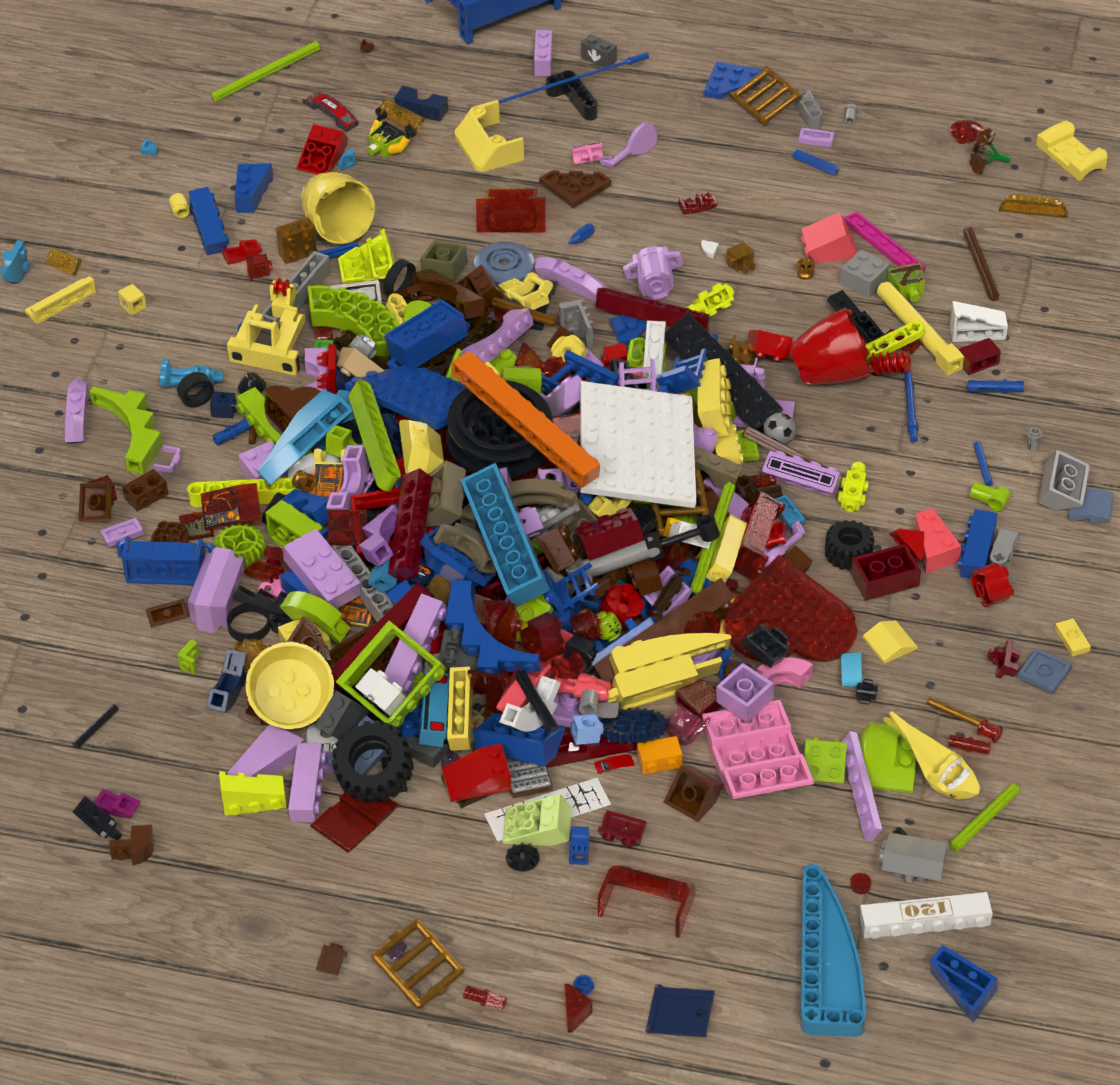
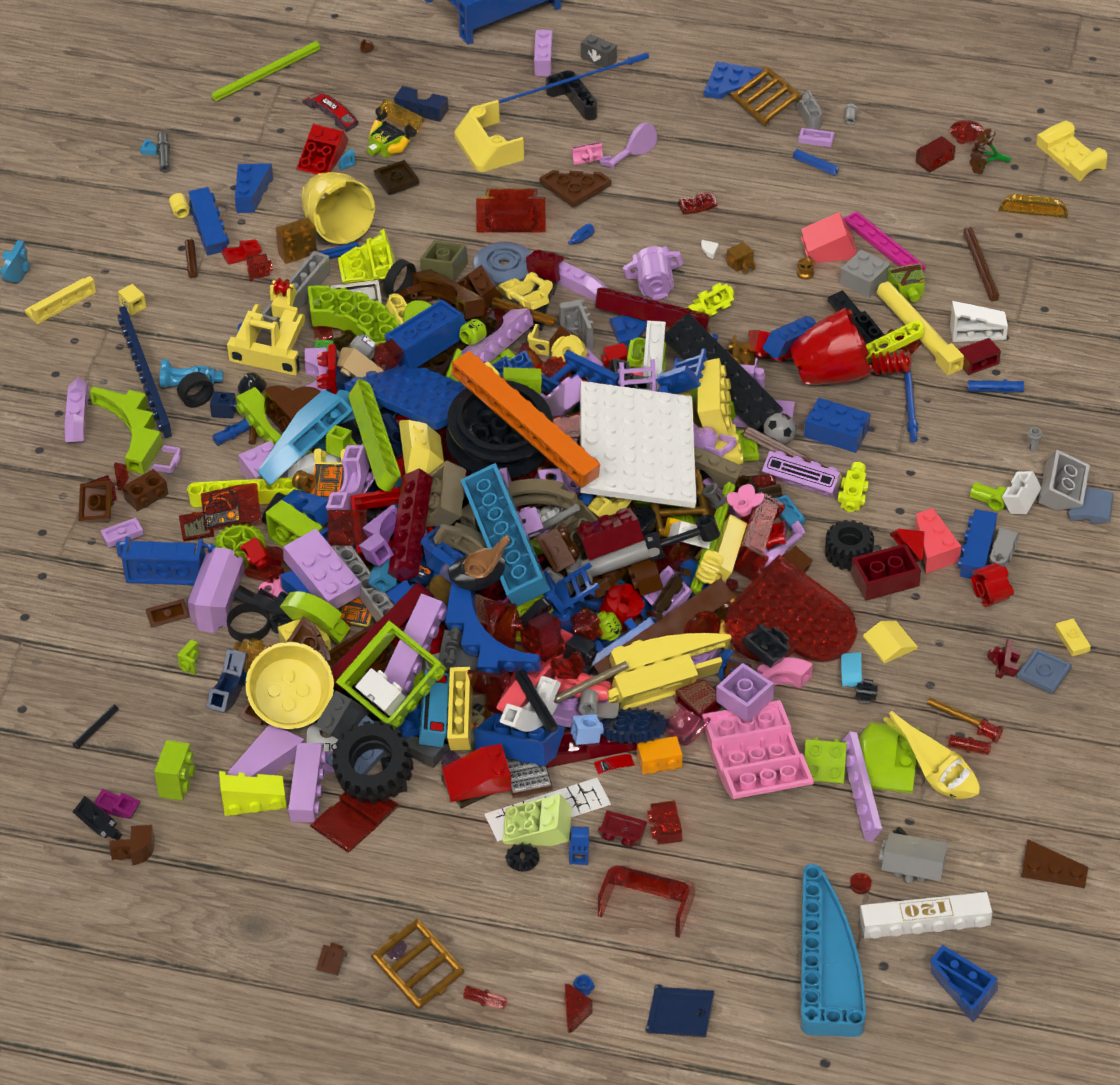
clear yellow plate [45,247,82,276] -> none
reddish brown tile [151,521,190,543] -> none
reddish brown slope [664,765,724,822] -> none
lime axle [950,783,1020,852] -> none
blue bar [973,442,993,487] -> none
none -> clear red slope [114,462,129,491]
none -> dark blue plate [117,306,172,438]
none -> lime brick [154,740,196,801]
none -> dark grey pin [157,131,170,173]
none -> reddish brown axle [185,239,198,278]
none -> red brick [240,537,272,569]
none -> clear red brick [373,339,403,371]
none -> dark brown plate [374,160,419,195]
none -> hat [448,535,510,591]
none -> lime head [460,319,487,346]
none -> blue slope [492,350,534,378]
none -> black beam [518,597,552,631]
none -> dark red bracket [526,250,564,282]
none -> light yellow bracket [527,324,550,356]
none -> dark tan bar [554,661,629,704]
none -> clear red brick [647,800,682,845]
none -> light yellow gear [696,550,724,585]
none -> dark grey bush [702,483,726,509]
none -> lavender piece [703,434,737,457]
none -> bright pink plate [727,484,764,516]
none -> blue arch [762,316,816,359]
none -> blue piece [804,398,871,453]
none -> clear red brick [916,136,956,173]
none -> white brick [1002,471,1041,514]
none -> reddish brown wing [1021,839,1088,889]

